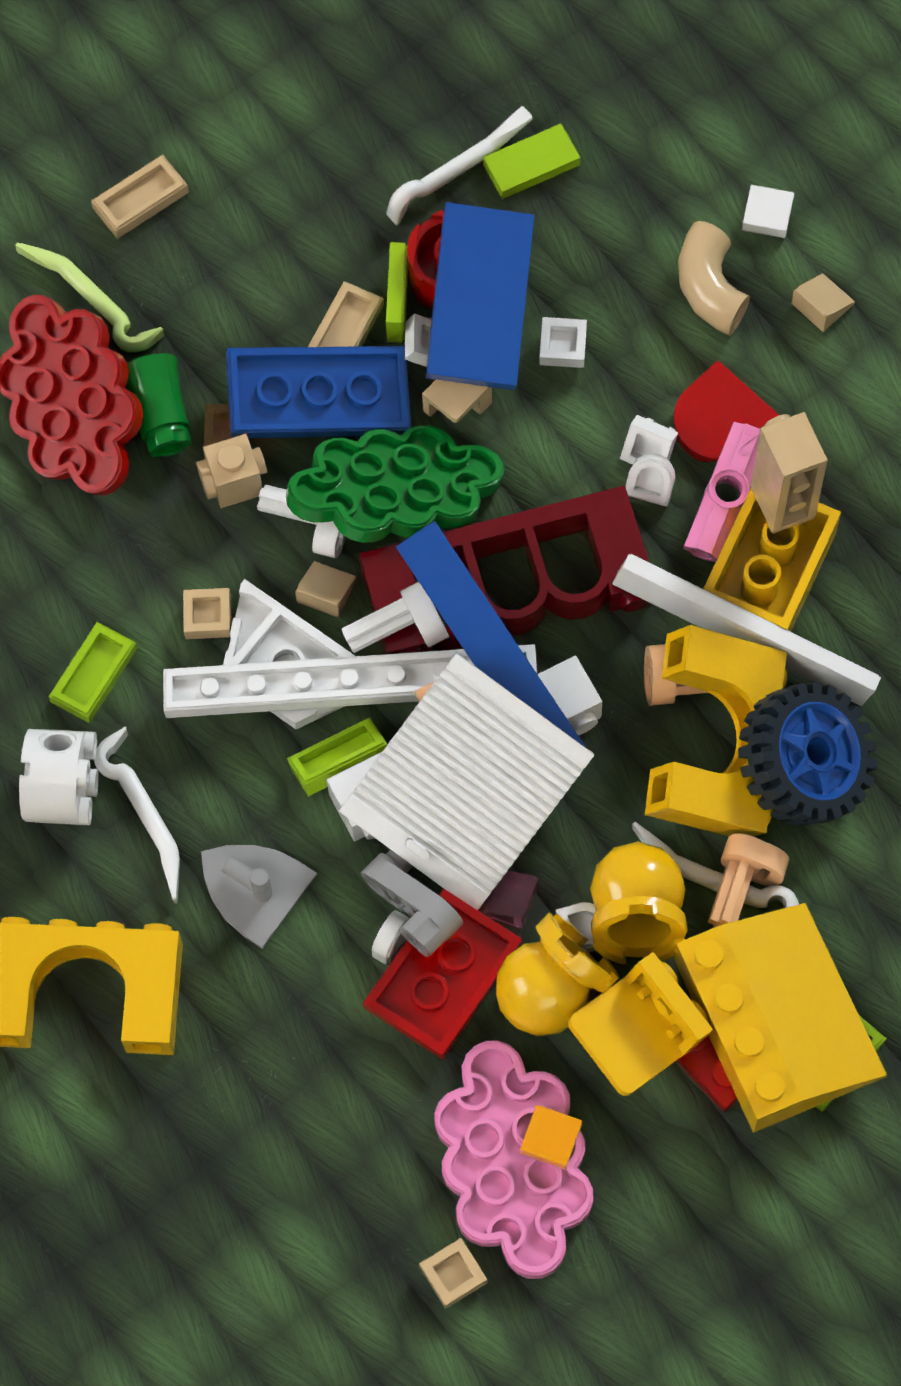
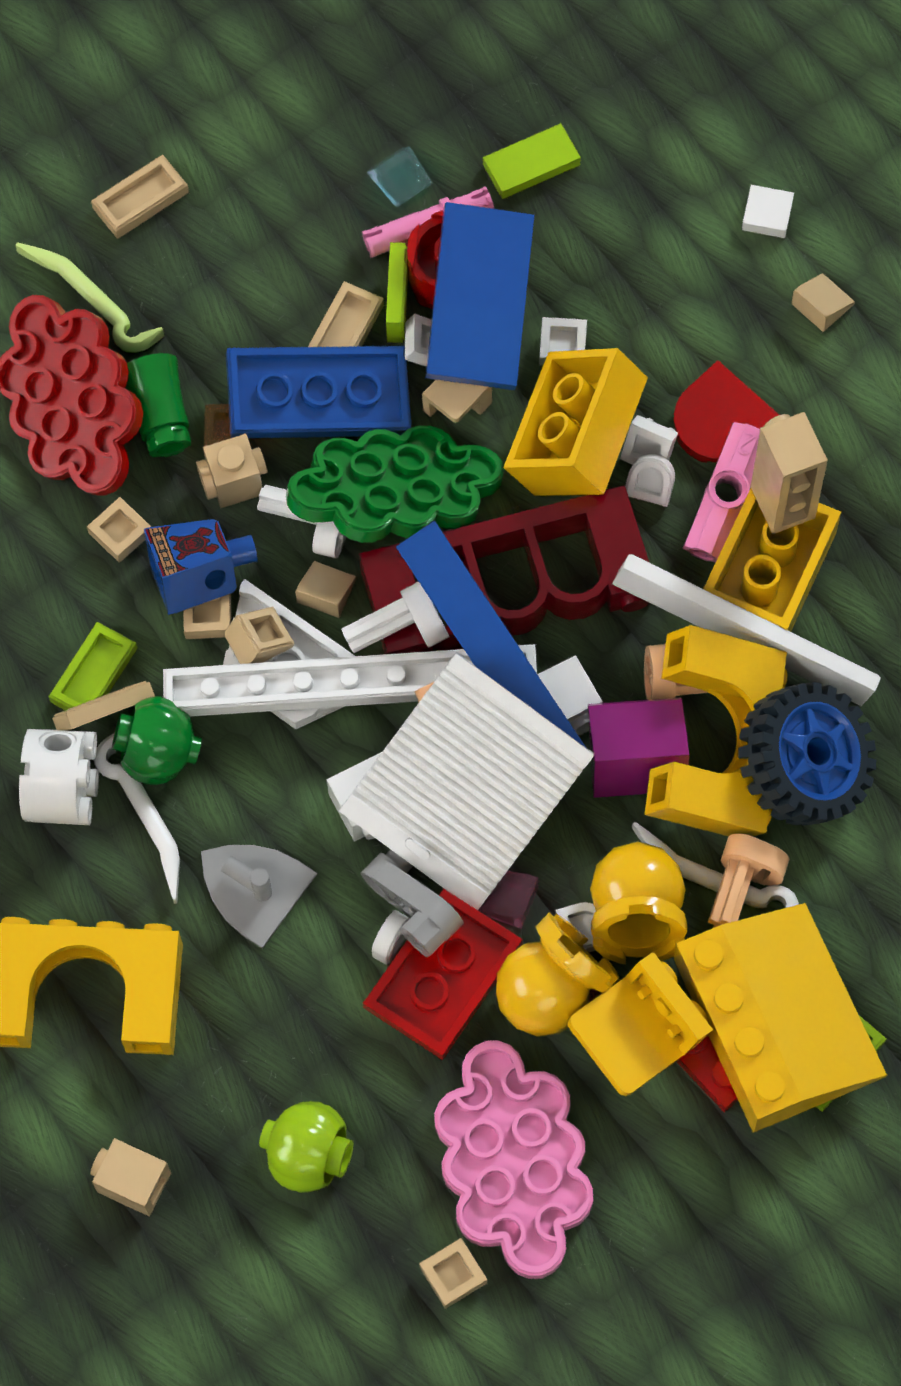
lime tile [287,717,388,797] -> none
white piece [386,106,533,225] -> none
light orange tile [520,1104,583,1170] -> none
tan cylinder [677,221,750,336] -> none
none -> tan tile [52,681,155,730]
none -> tan plate [87,497,151,563]
none -> tan brick [90,1138,171,1217]
none -> green plant [112,696,202,785]
none -> blue torso [144,519,258,615]
none -> tan slope [224,607,295,664]
none -> lime plant [259,1101,353,1193]
none -> bright pink pin [362,186,495,258]
none -> clear light blue slope [367,146,432,207]
none -> yellow brick [503,348,648,496]
none -> magenta slope [588,698,689,798]

